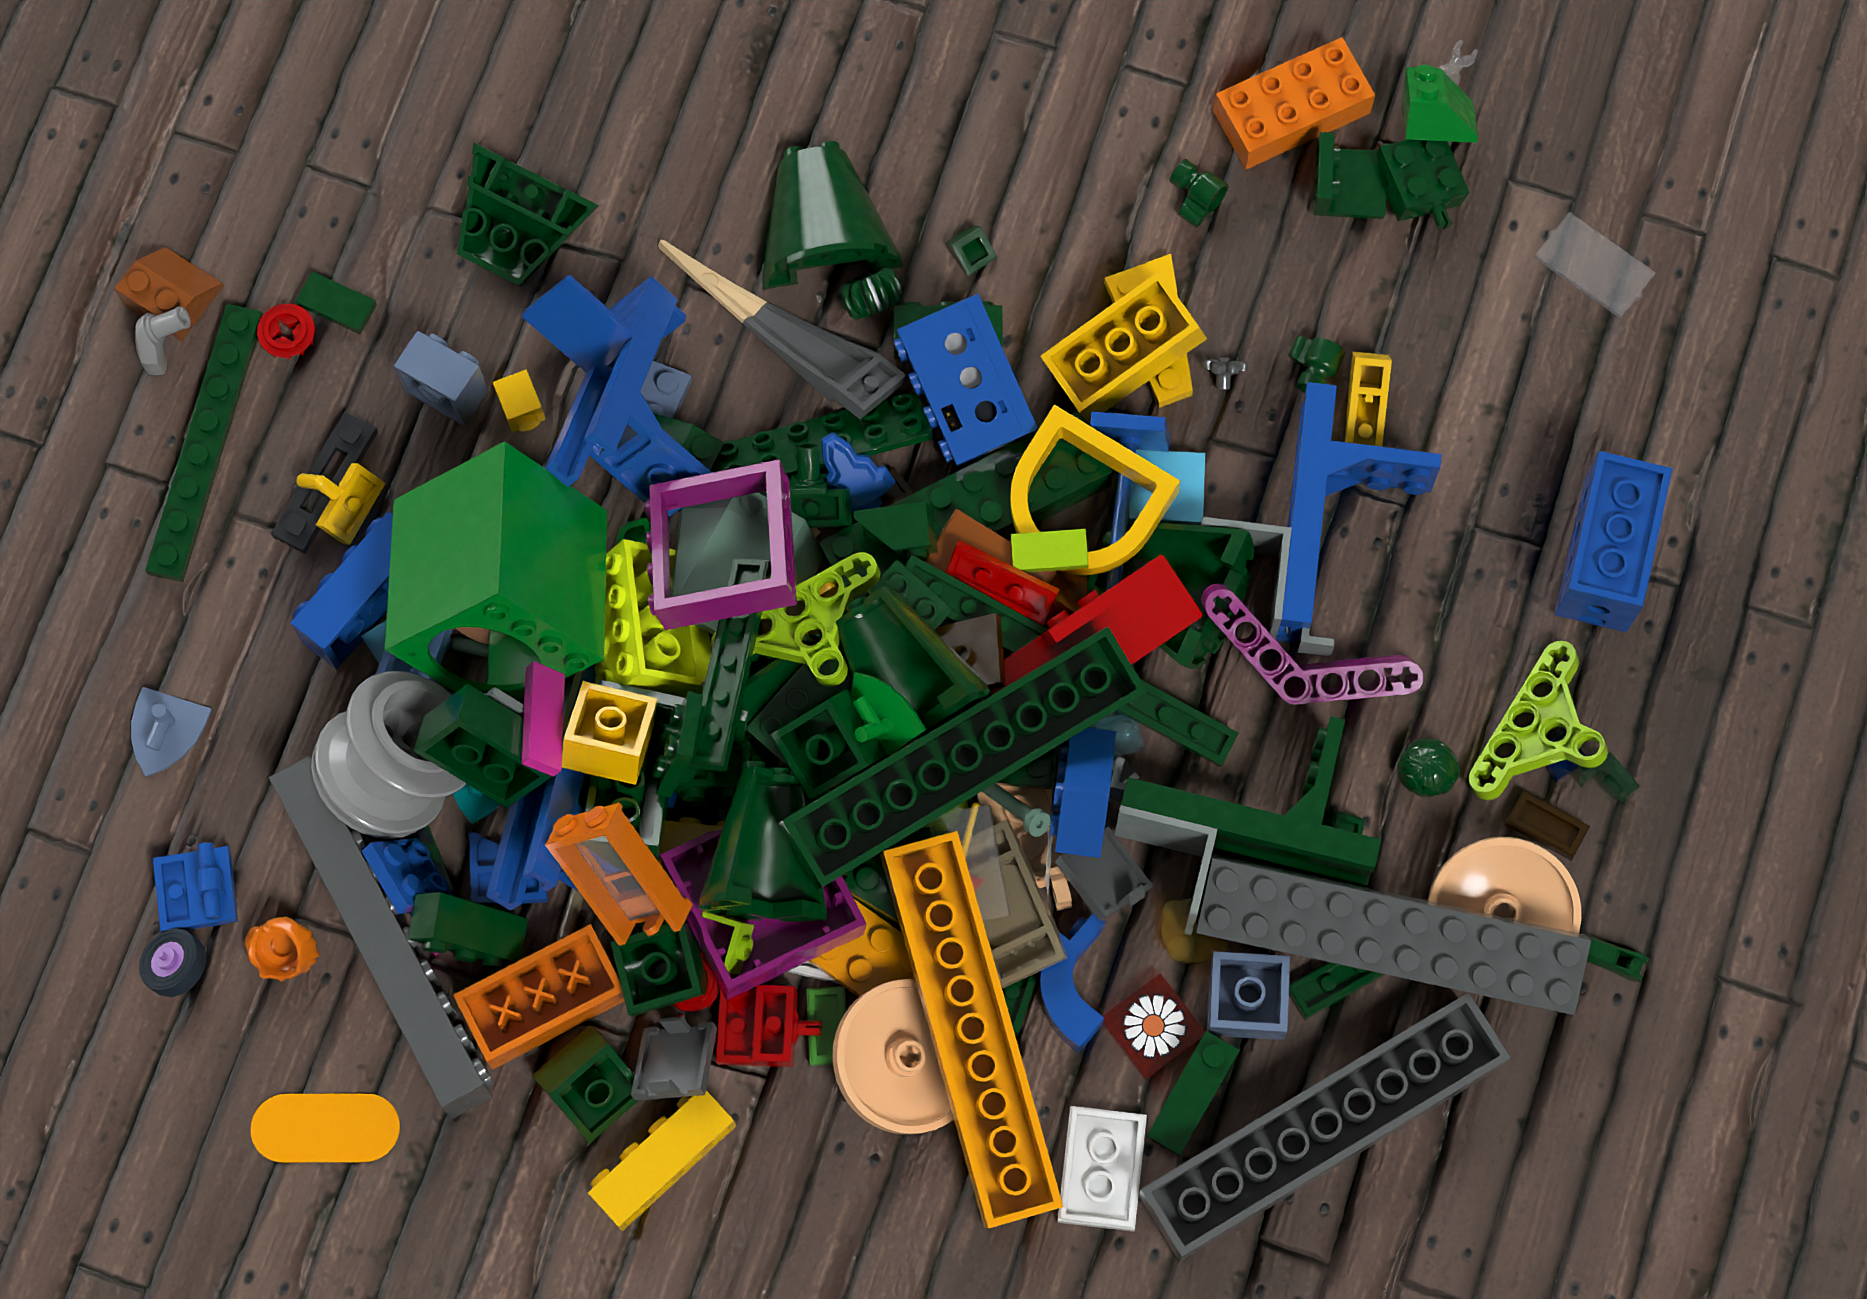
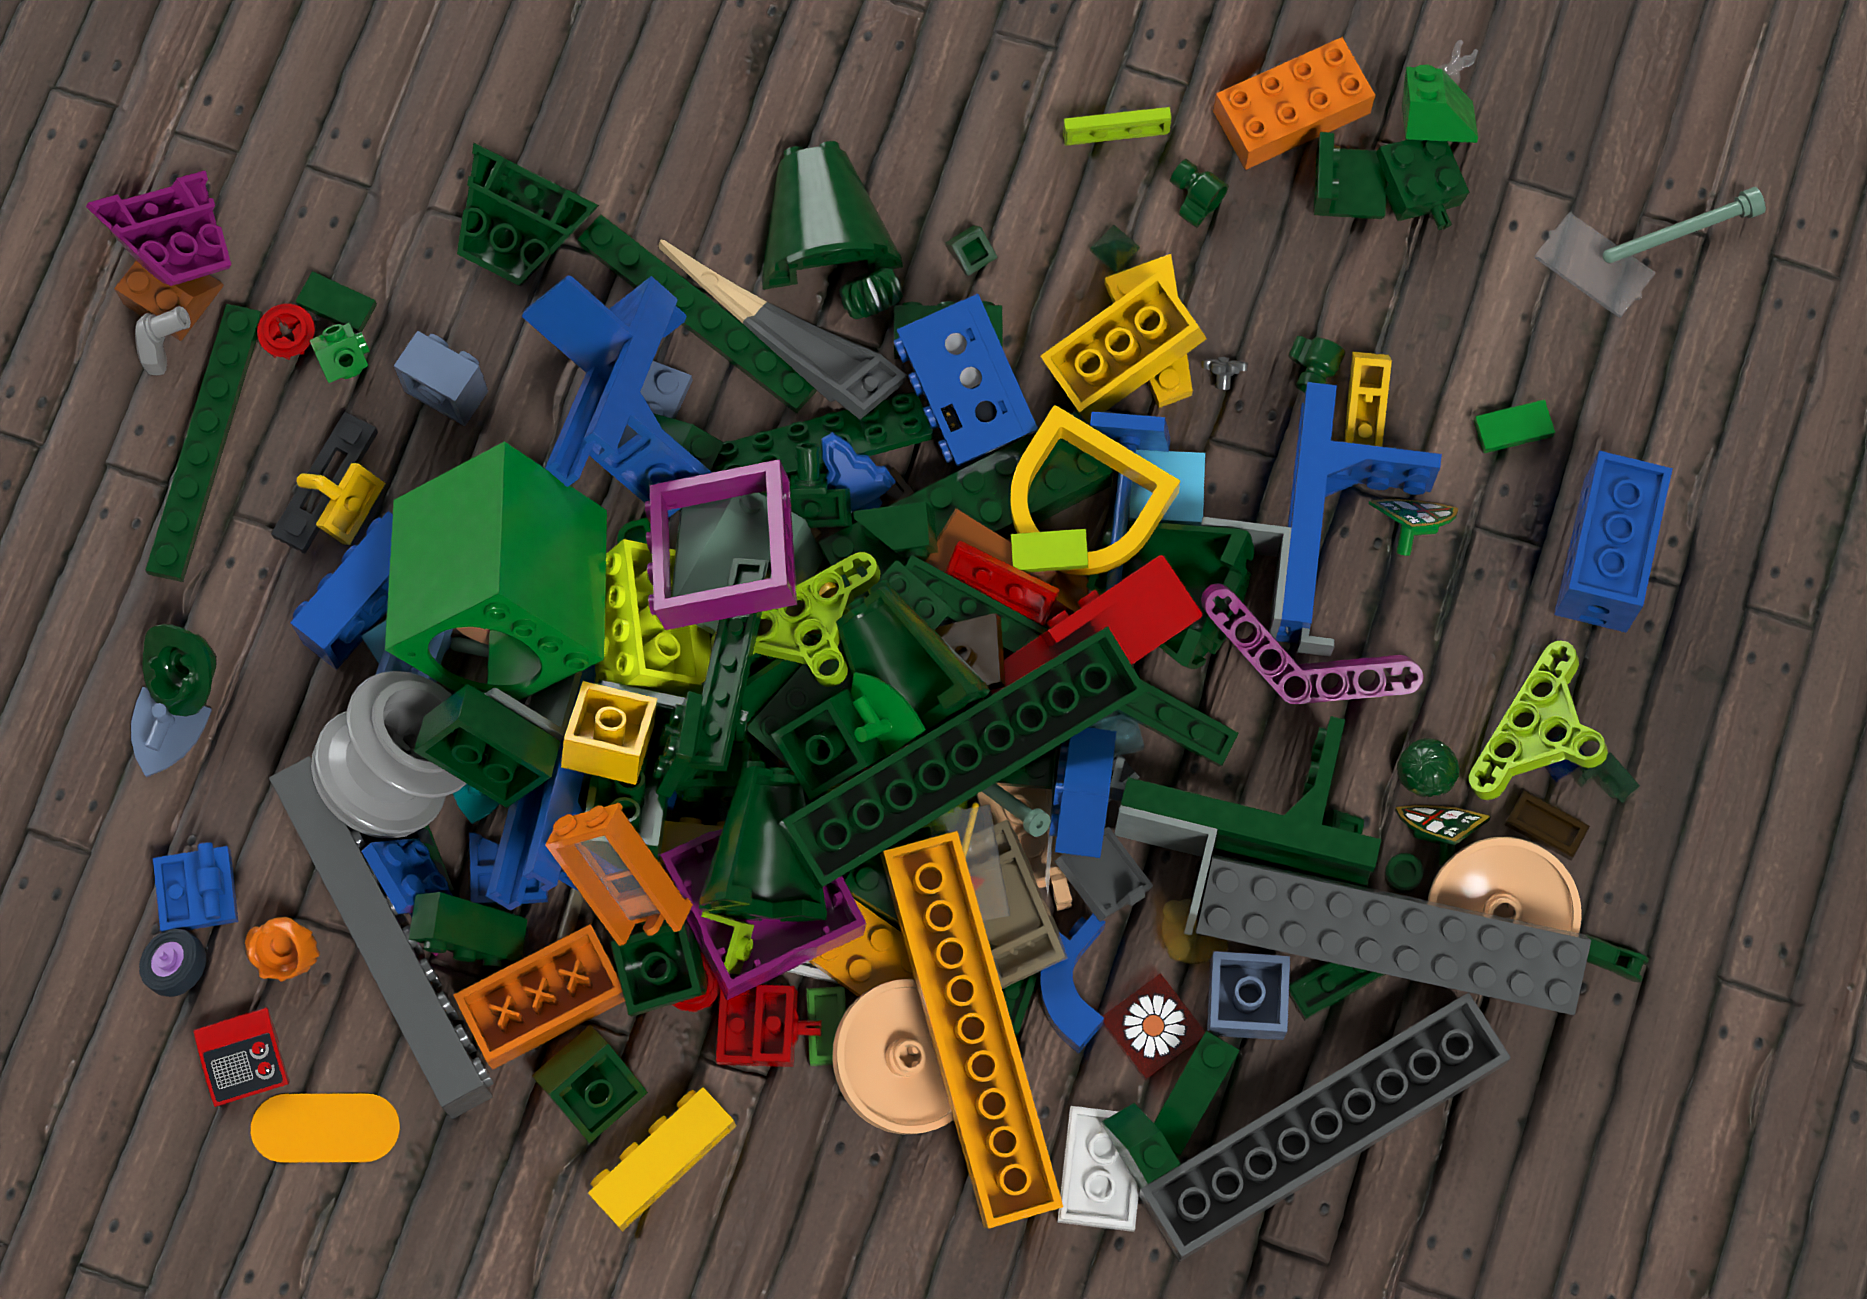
yellow brick [492,369,546,432] -> none
dark pink tile [522,661,565,777] -> none
dark grey piece [631,1014,717,1100] -> none
none -> magenta wedge [85,171,232,286]
none -> dark green hat [143,624,217,717]
none -> slope [193,1007,290,1107]
none -> green brick [310,323,370,383]
none -> dark green plate [577,214,817,414]
none -> lime tile [1063,107,1171,146]
none -> clear green slope [1090,225,1140,273]
none -> dark green slope [1101,1103,1181,1190]
none -> shield [1368,499,1458,556]
none -> dark green tile [1384,853,1424,893]
none -> shield [1395,805,1491,866]
none -> green tile [1473,399,1555,453]
none -> sand green piece [1602,187,1766,263]

